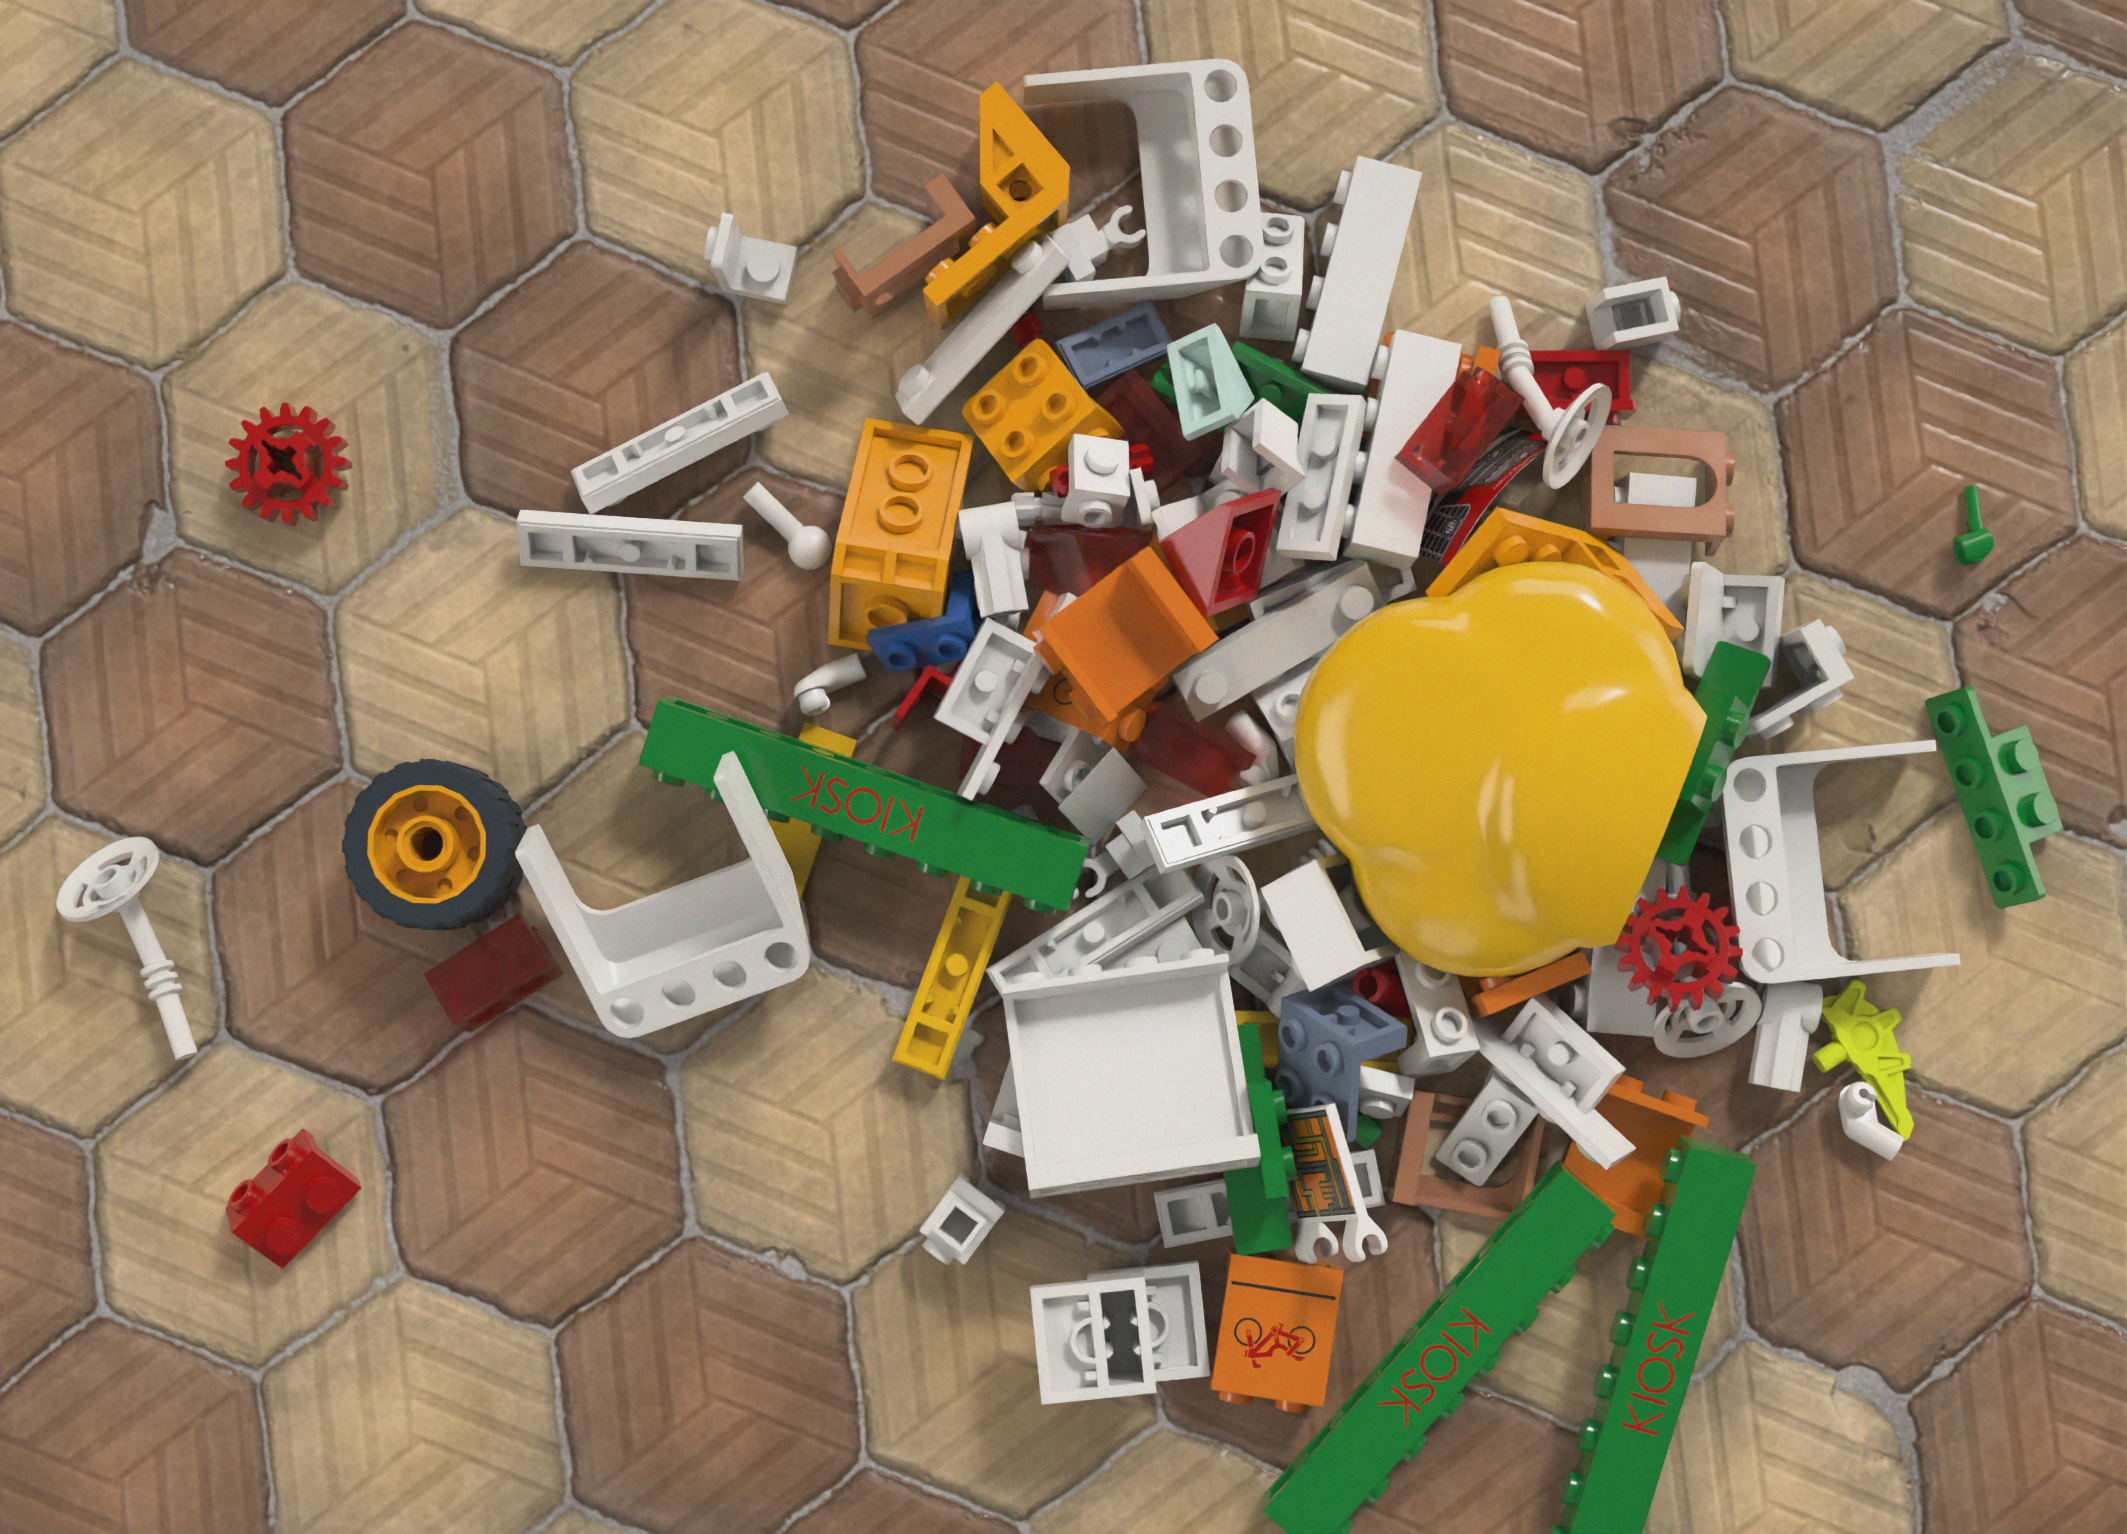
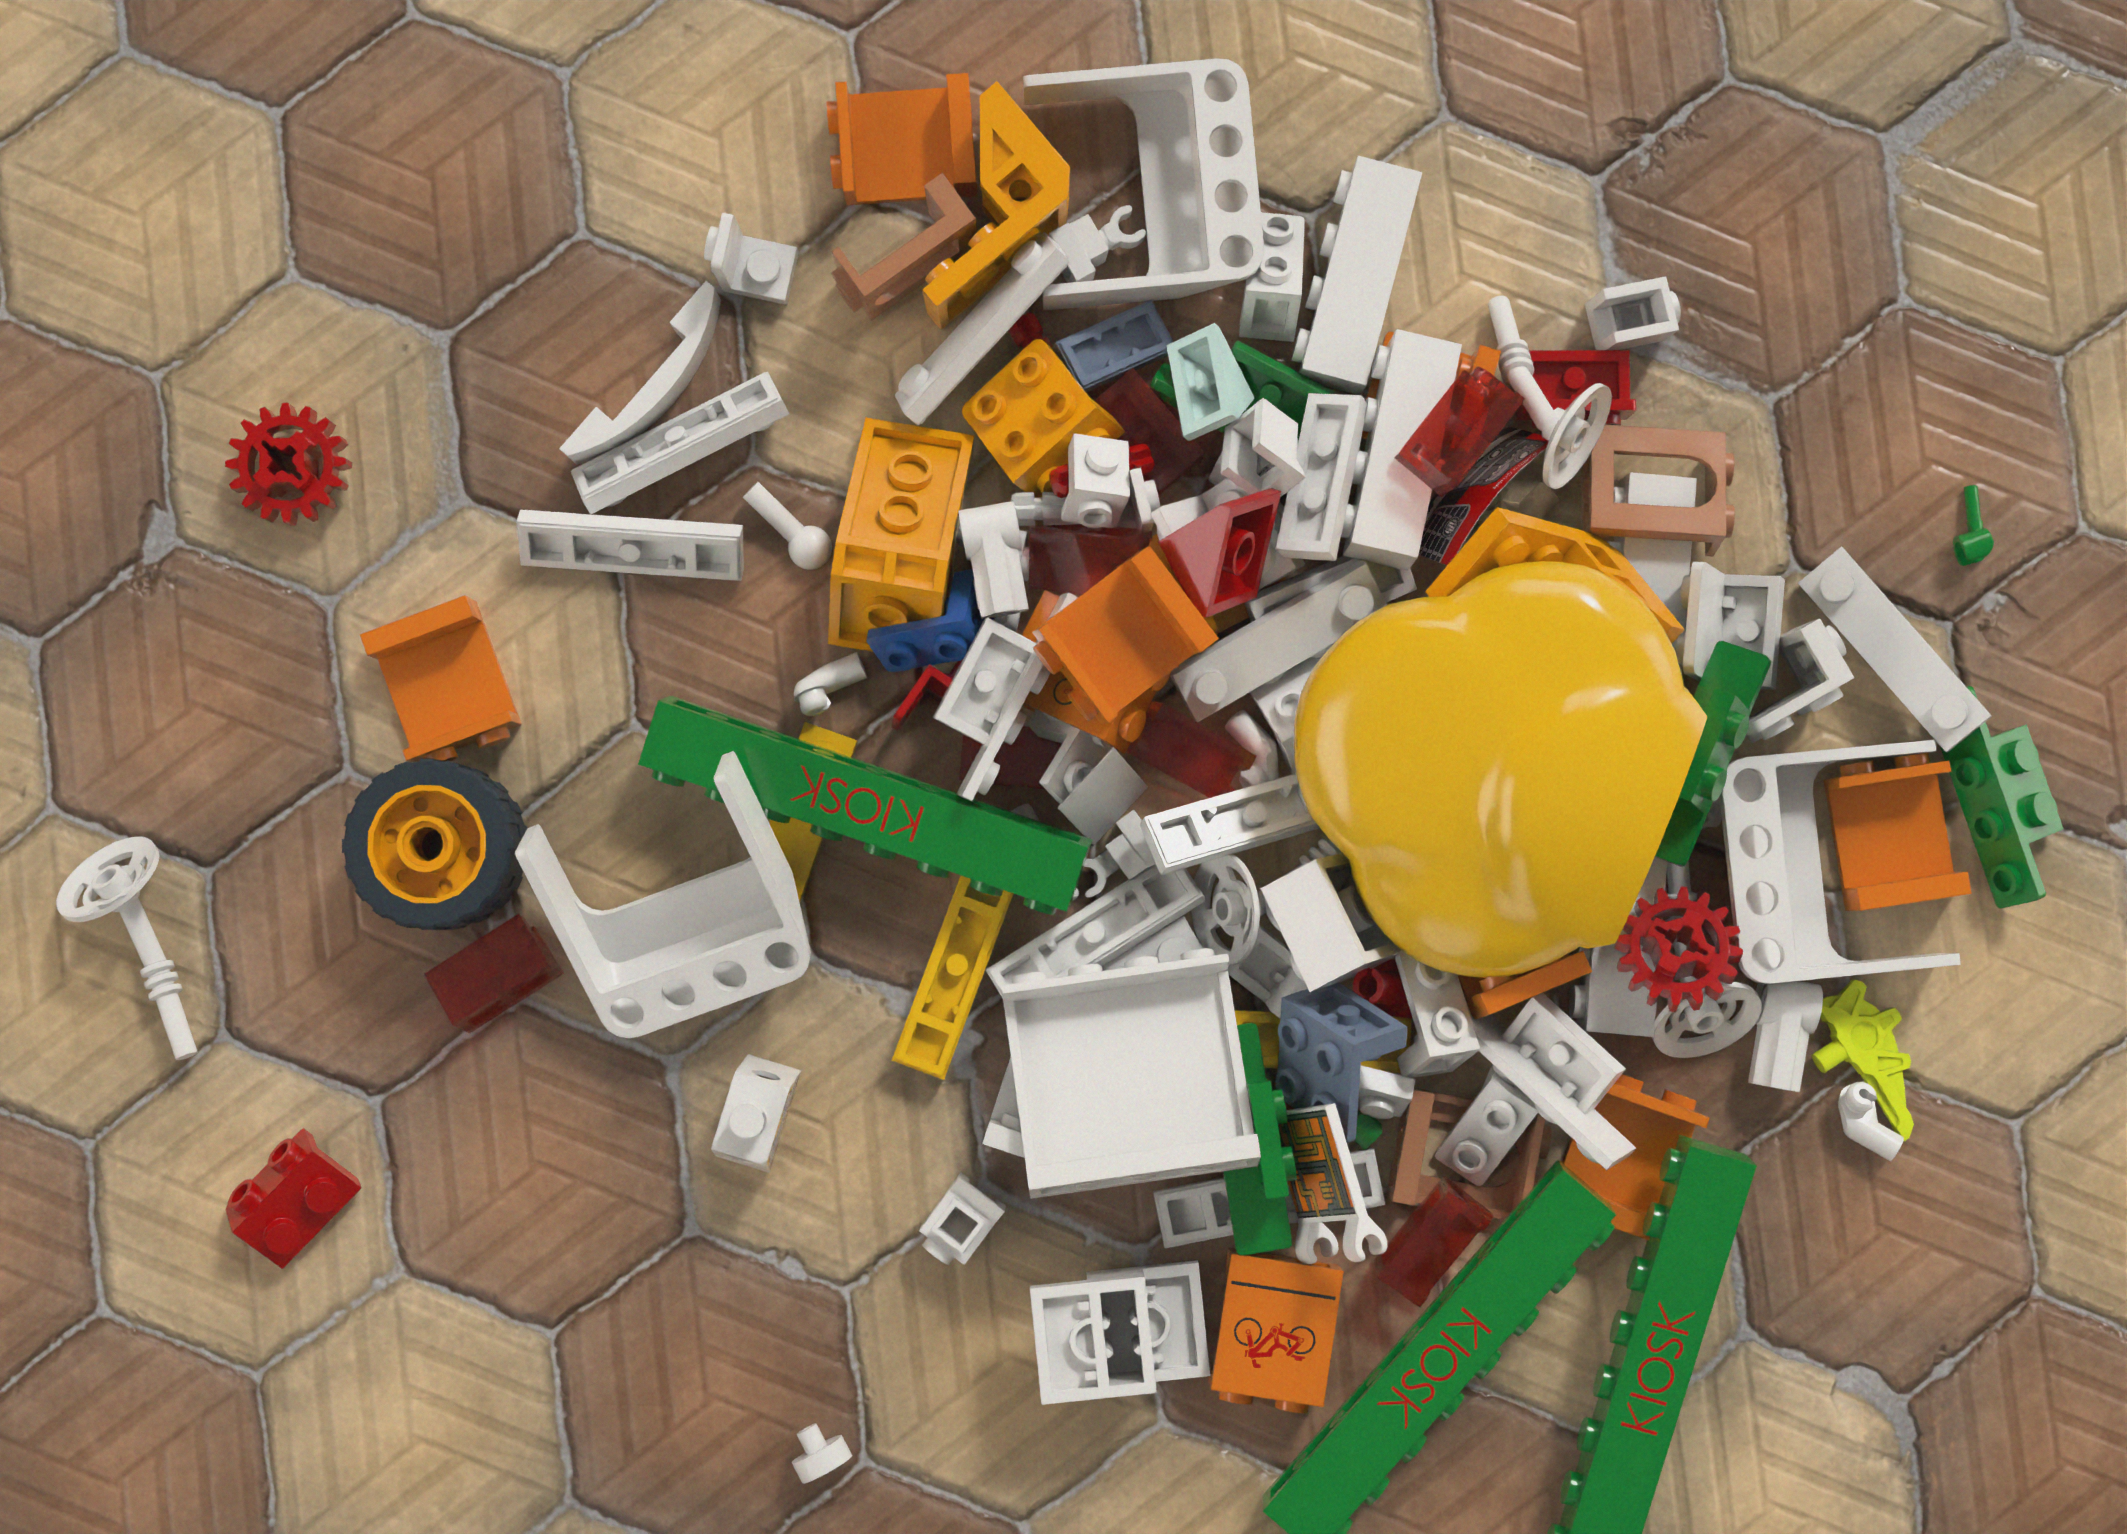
none -> orange panel [360,595,522,762]
none -> white slope [559,281,721,465]
none -> white torso [711,1054,802,1173]
none -> white tile [792,1423,852,1484]
none -> orange panel [827,73,978,205]
none -> clear red hinge [1374,1176,1494,1307]
none -> white plate [1798,546,1992,752]
none -> orange panel [1823,753,1972,911]

